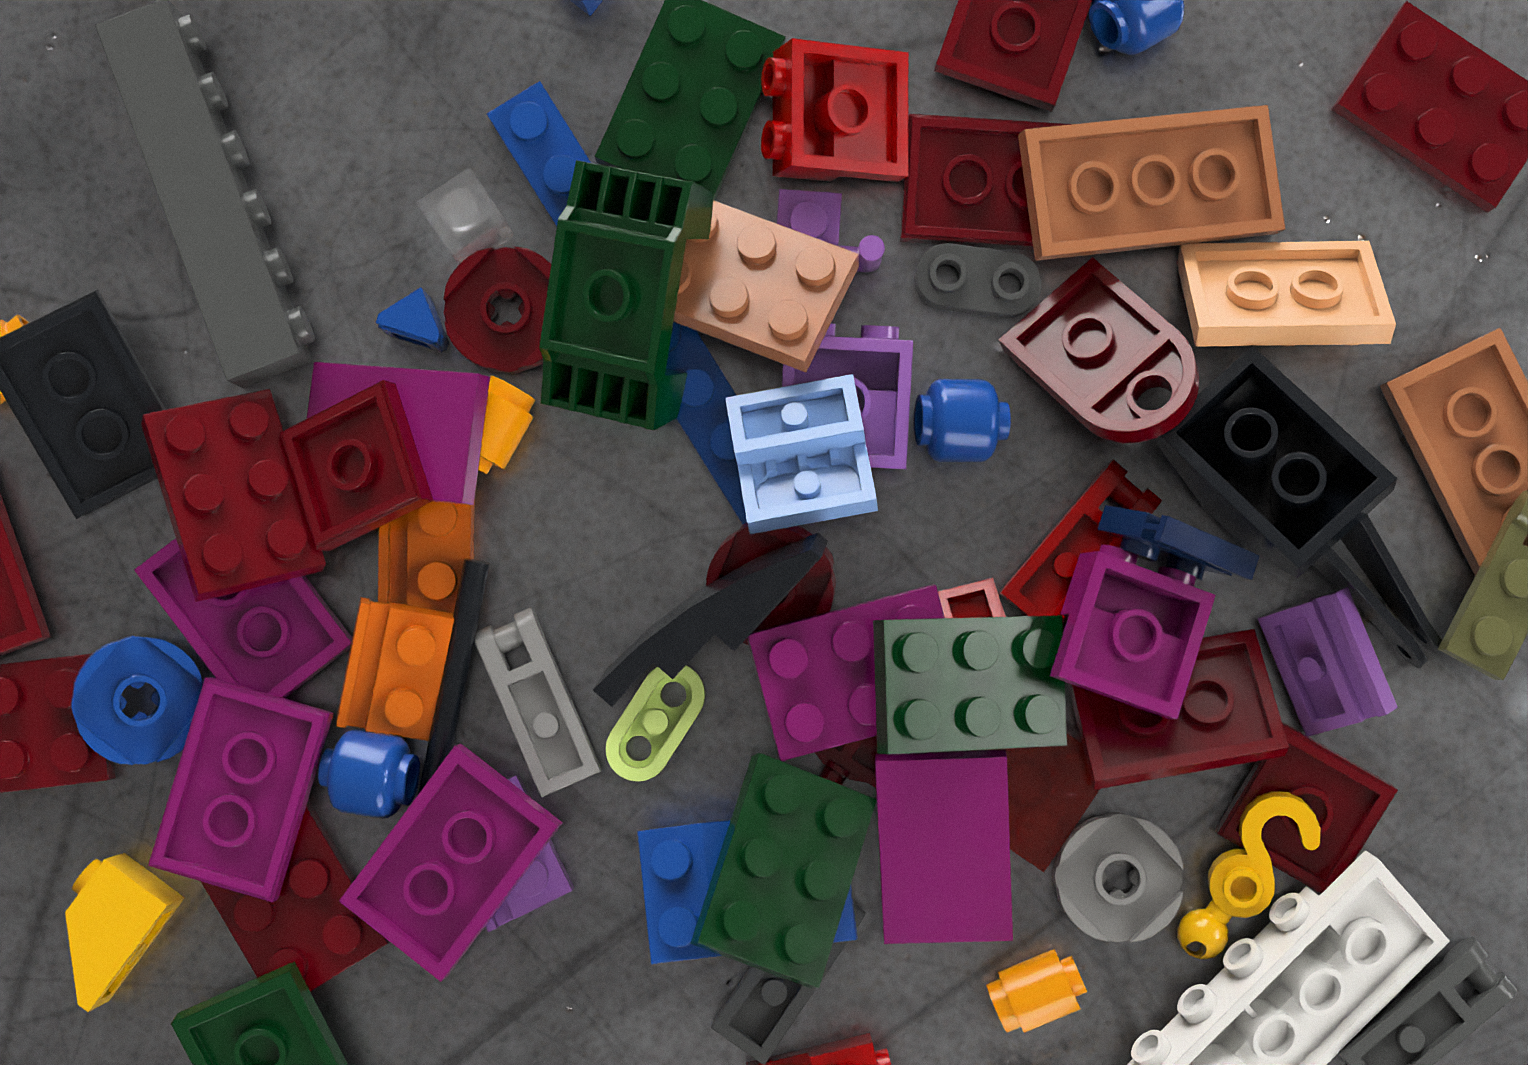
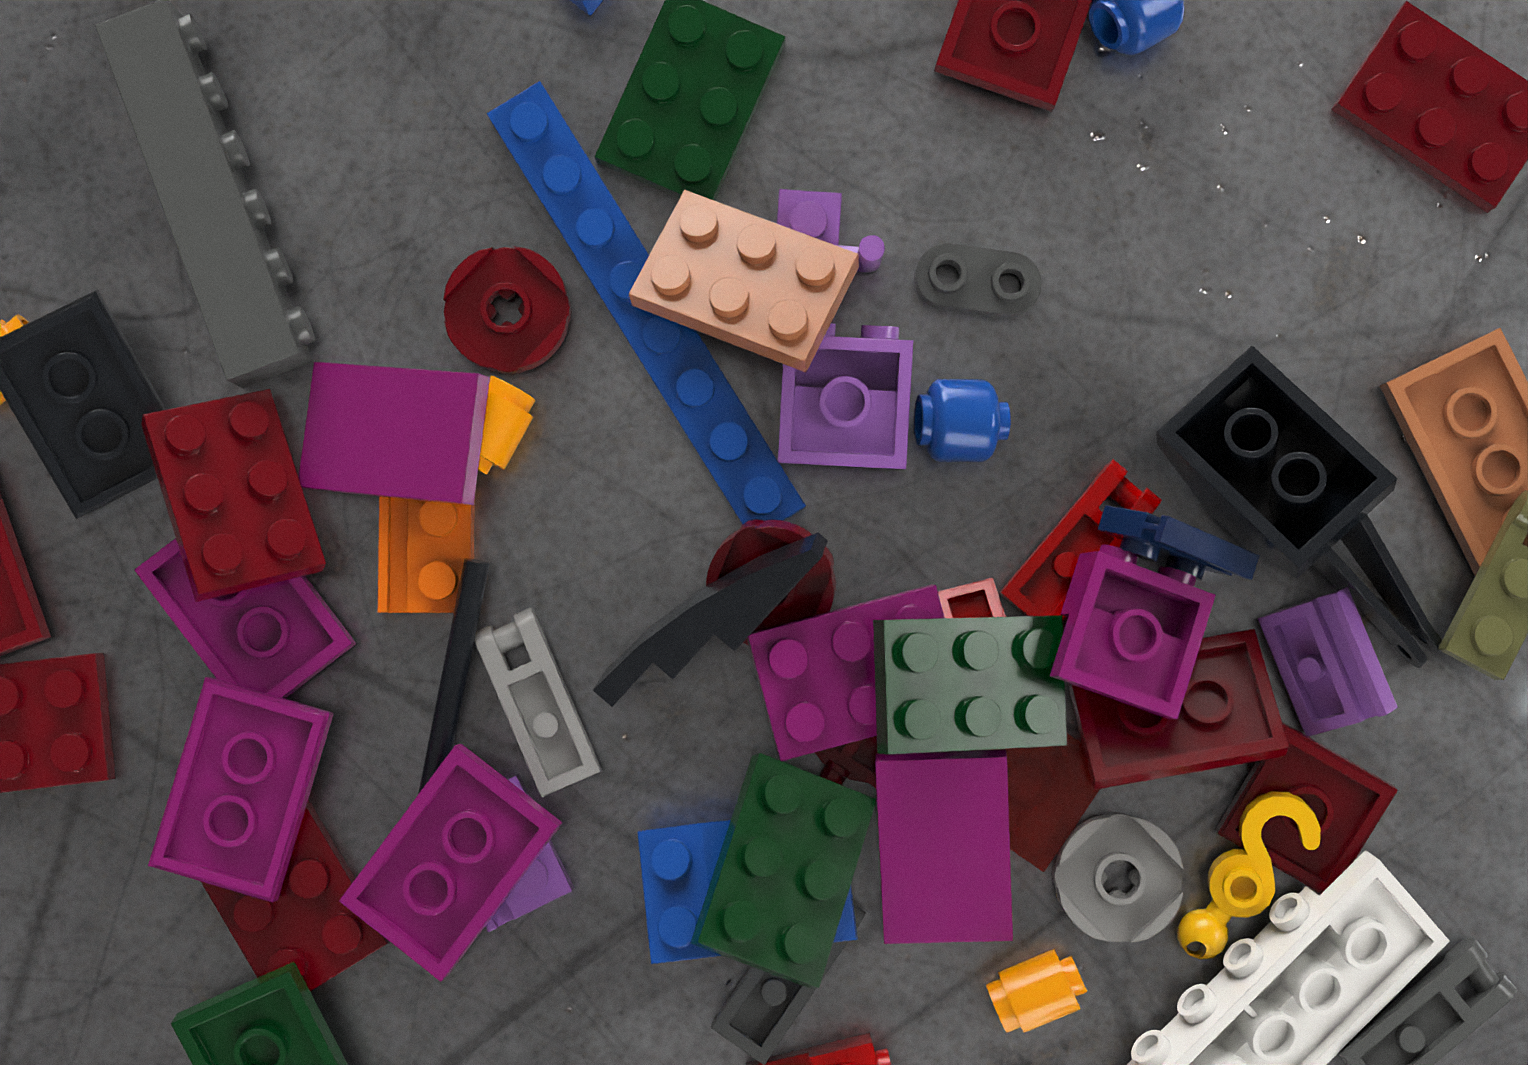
yellow slope [65,853,185,1012] -> none
blue plate [71,636,203,765] -> none
dark red tile [280,380,434,551] -> none
blue head [318,729,420,819] -> none
orange plate [336,597,454,741] -> none
blue slope [376,287,449,353] -> none
clear brick [416,167,514,264] -> none
dark green plate [539,160,713,430] -> none
yellowish green plate [606,665,706,781] -> none
light blue slope [725,374,878,534] -> none
red plate [761,38,909,182] -> none
dark red tile [900,114,1072,251] -> none
tile [998,257,1199,443] -> none
nougat plate [1018,105,1285,261] -> none
light nougat plate [1177,241,1396,347] -> none

